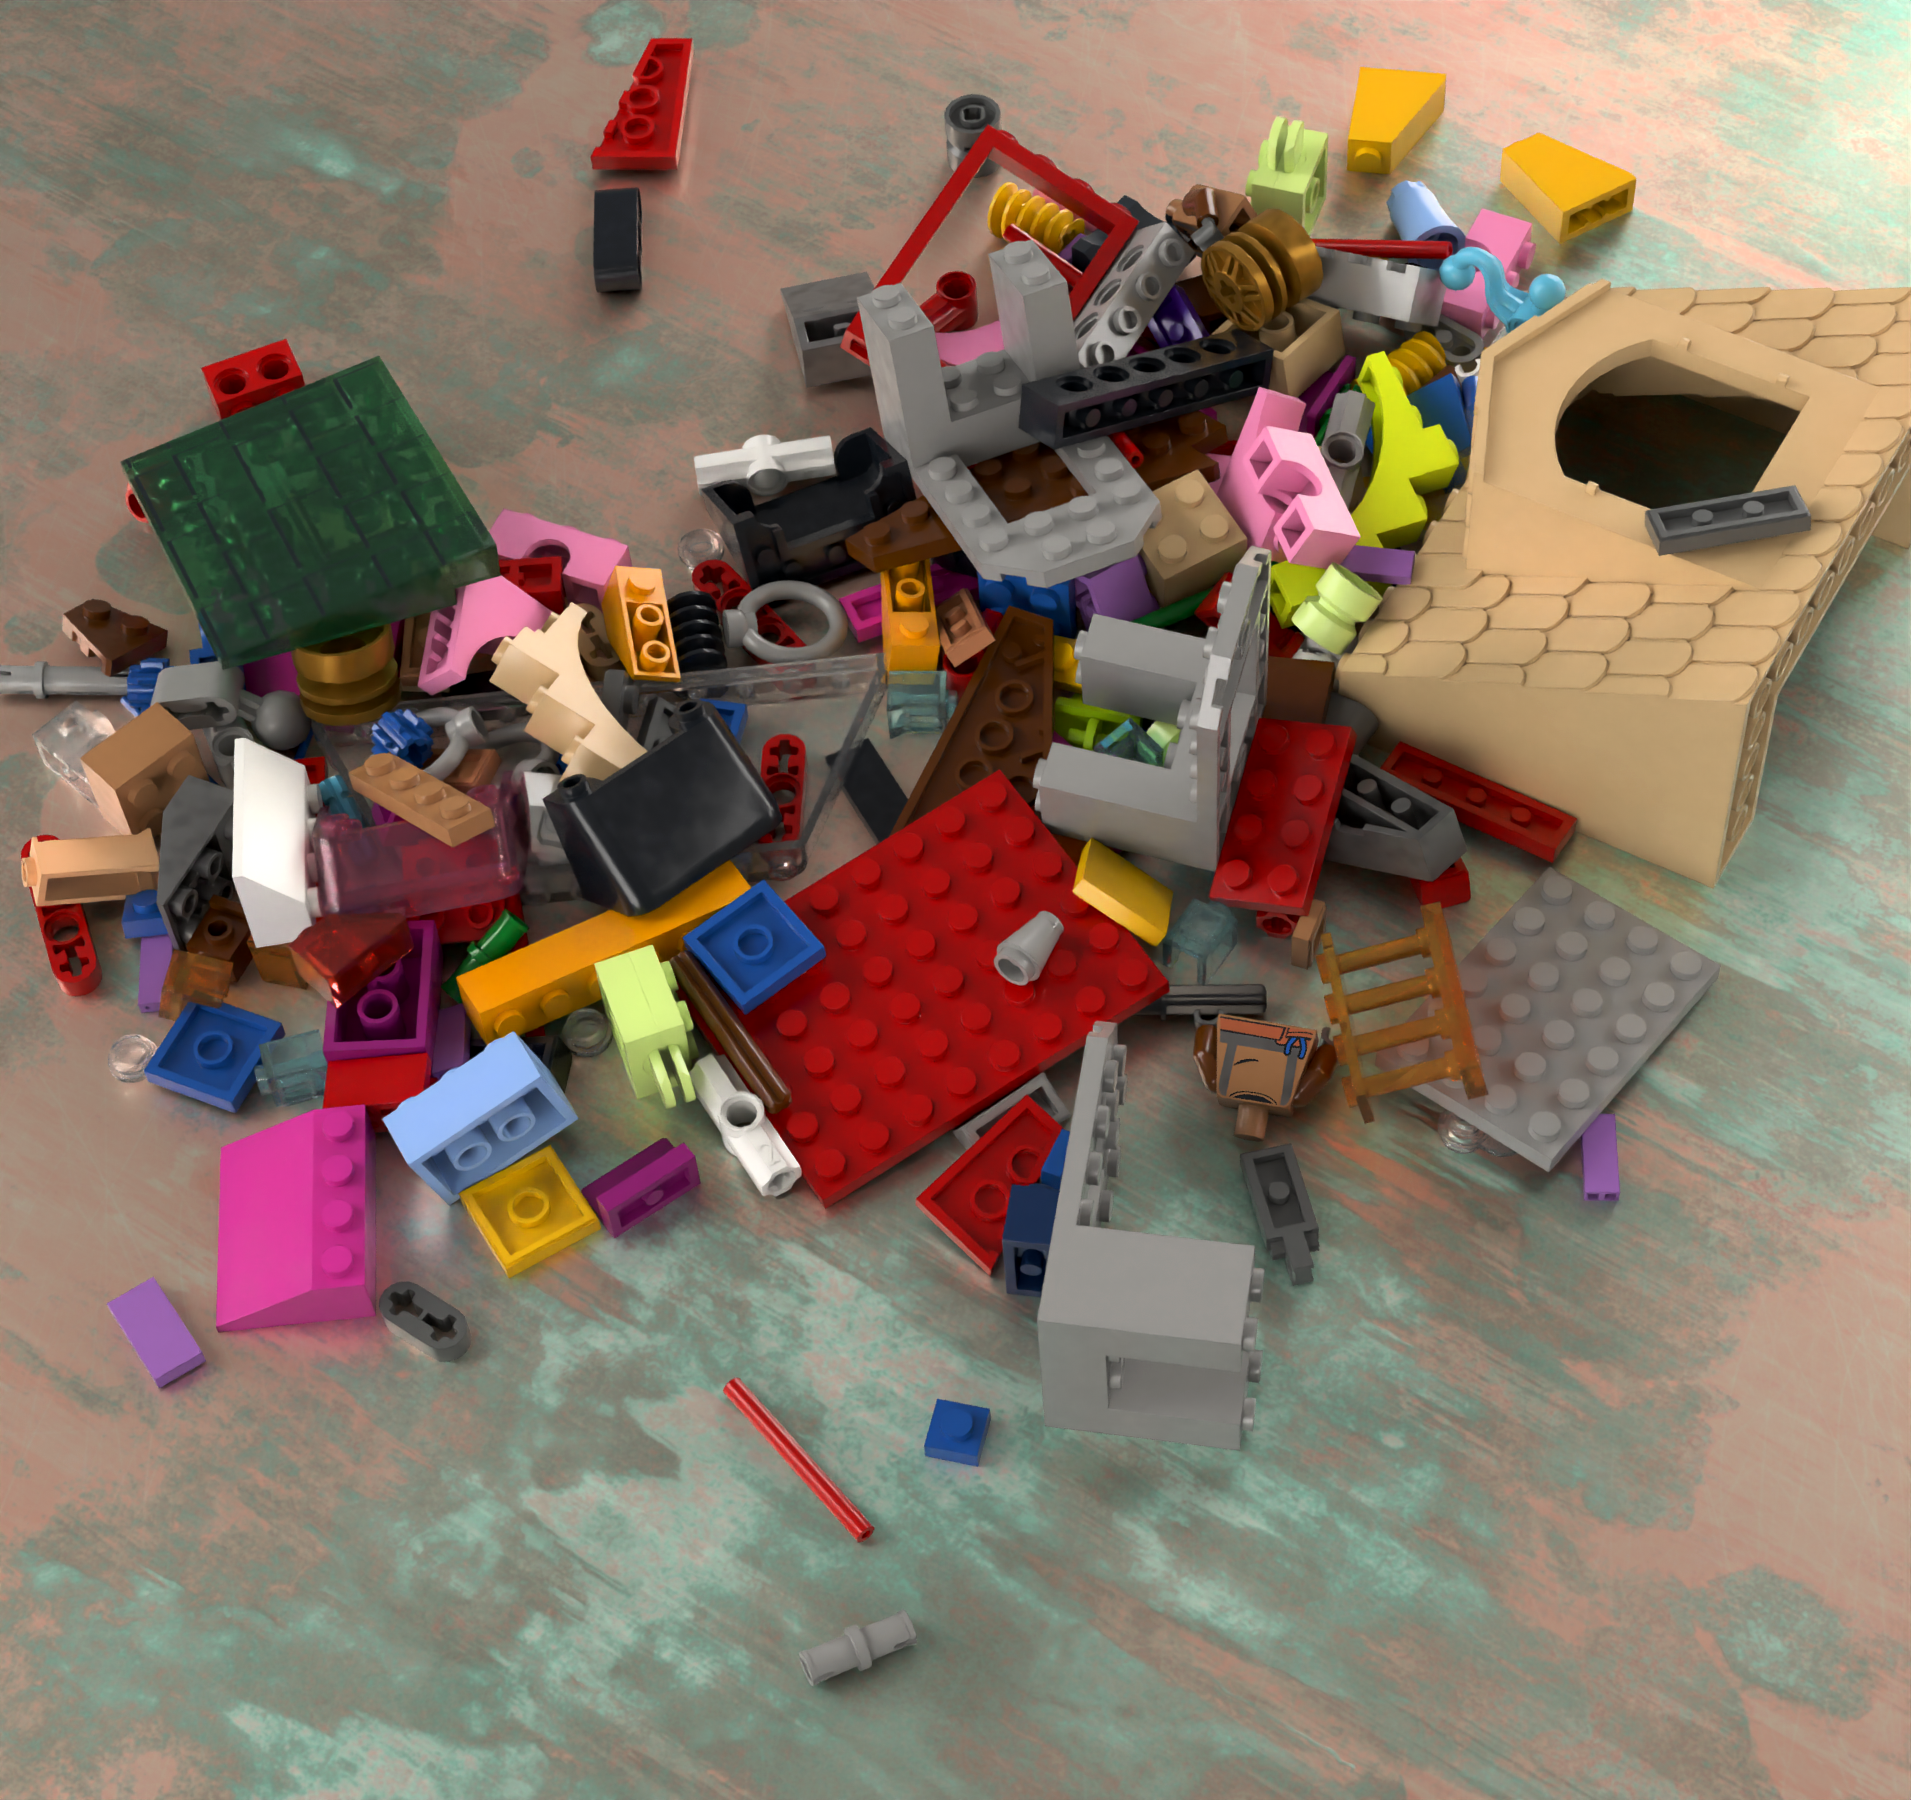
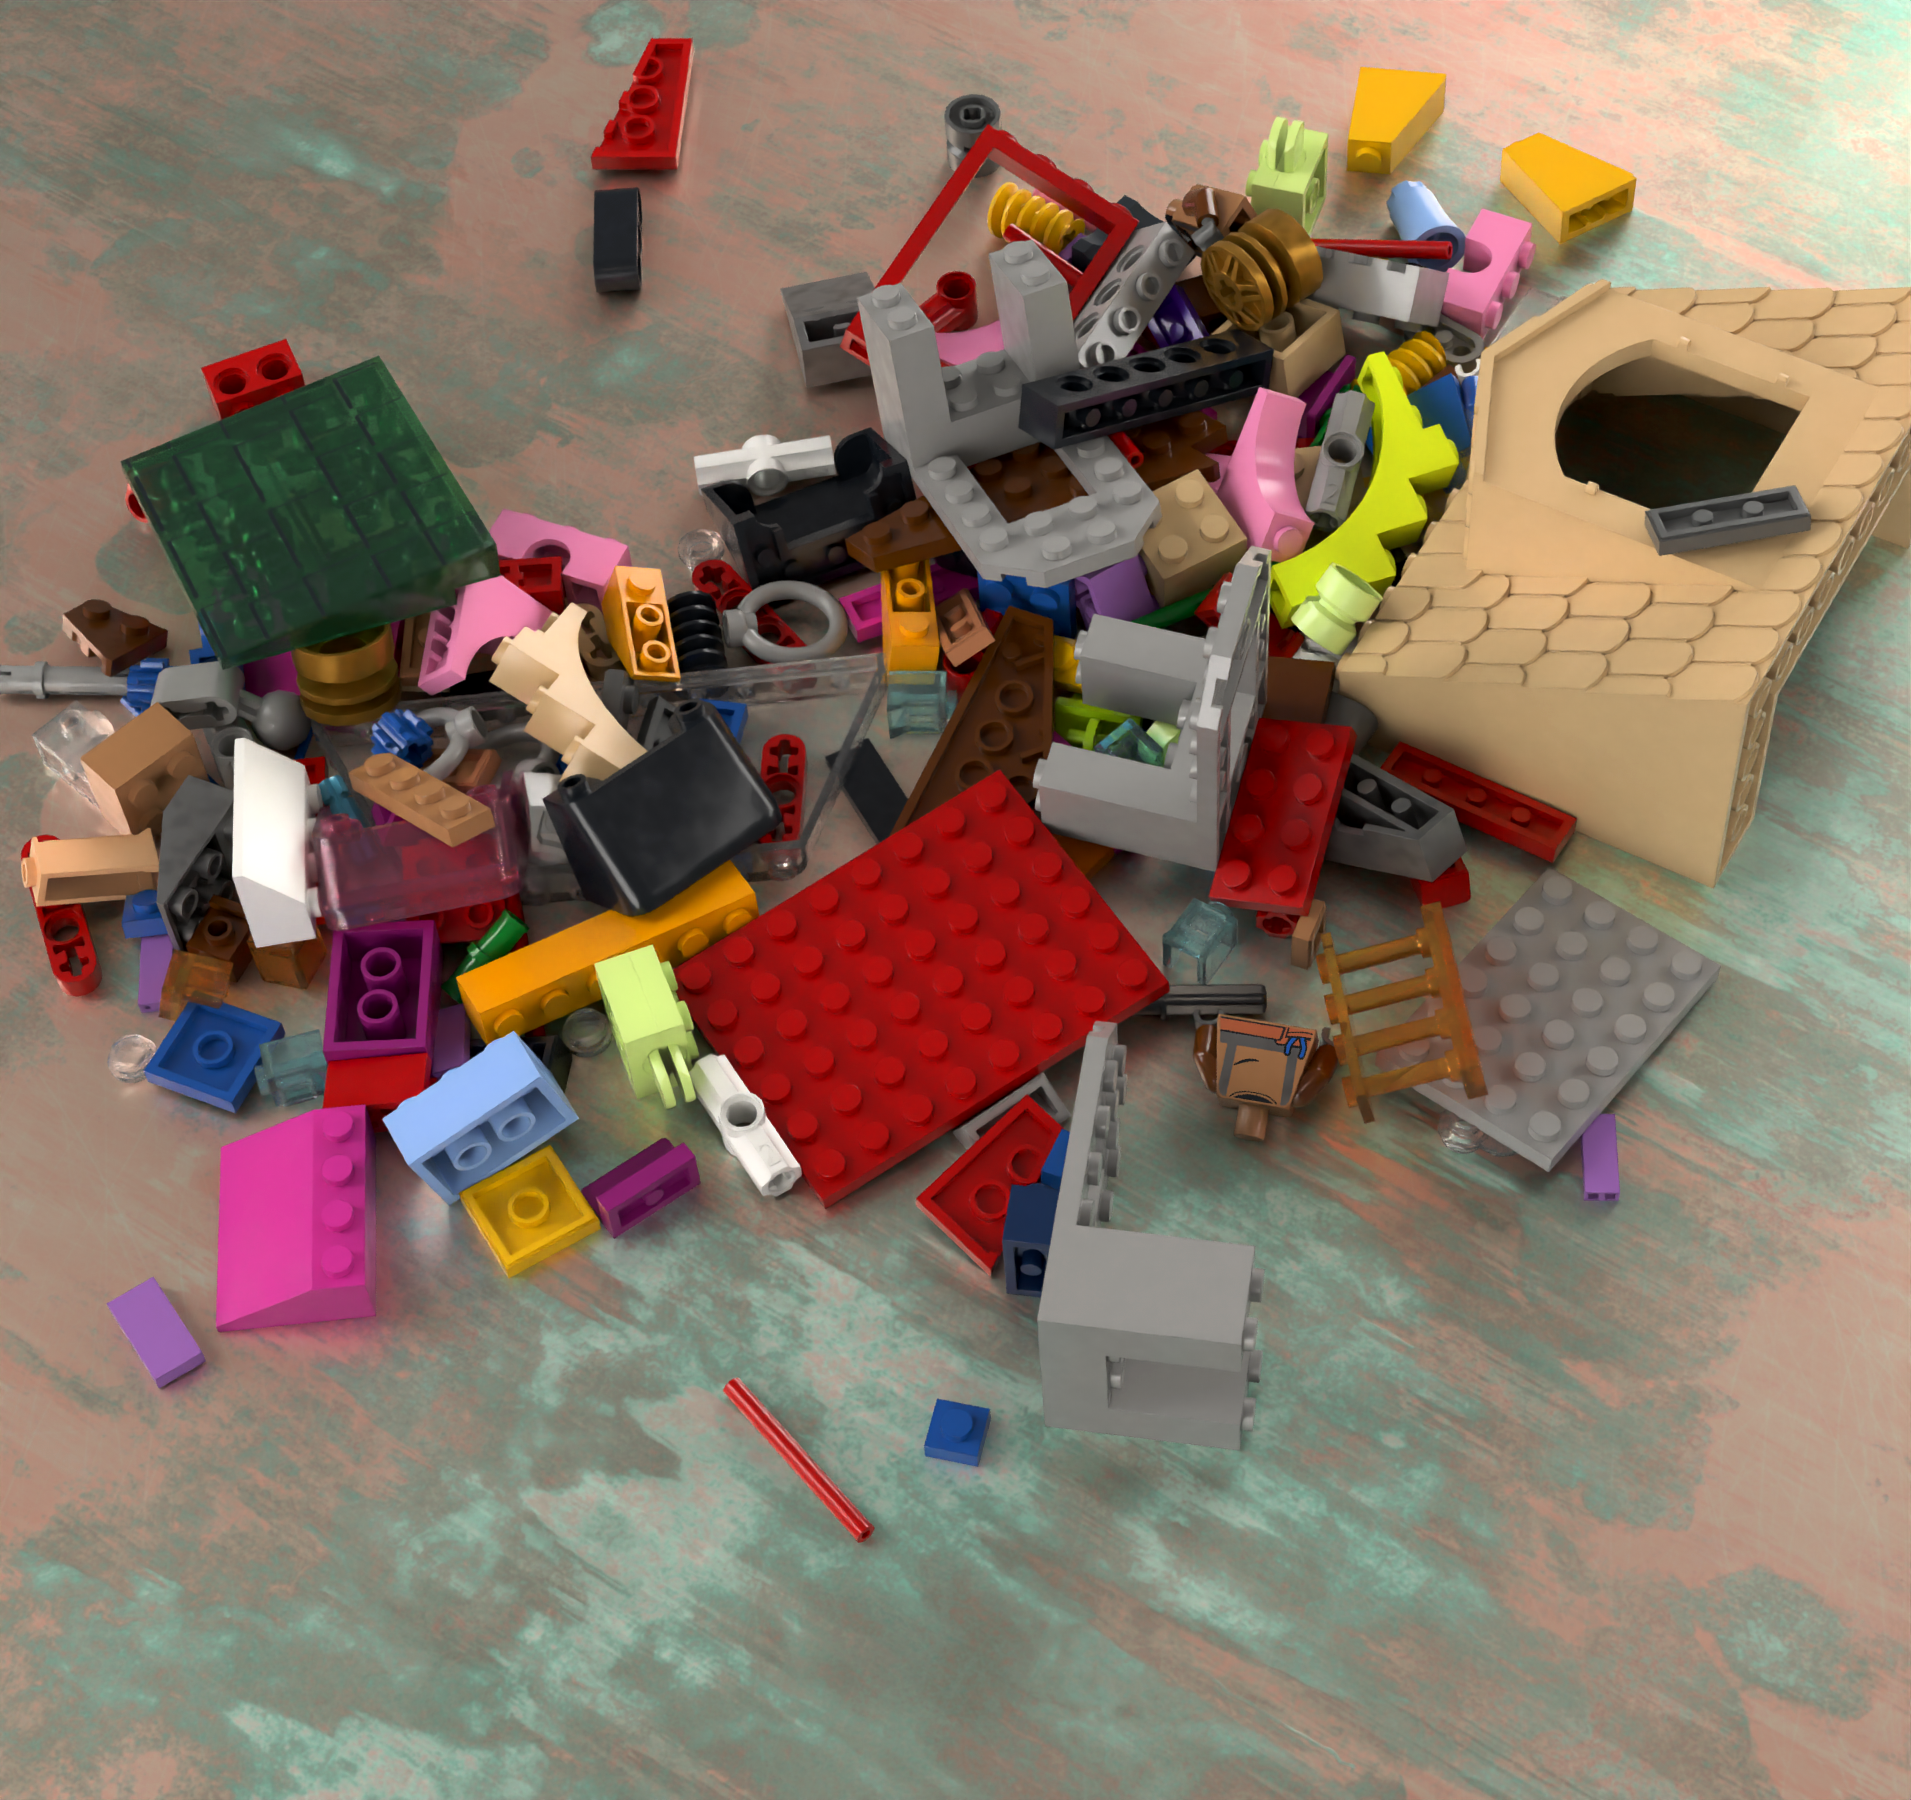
clear red slope [288,913,415,1009] -> none
dark grey beam [379,1282,471,1362] -> none
reddish brown axle [669,950,792,1114] -> none
blue plate [682,879,827,1015] -> none
light grey pin [799,1609,917,1686] -> none
light grey cone [994,911,1064,986] -> none
yellow tile [1073,837,1173,947] -> none
dark grey hinge [1240,1143,1320,1286] -> none
bright pink arch [1241,426,1361,569] -> none
medium lavender piece [1326,545,1415,585] -> none
medium azure piece [1439,247,1566,334] -> none

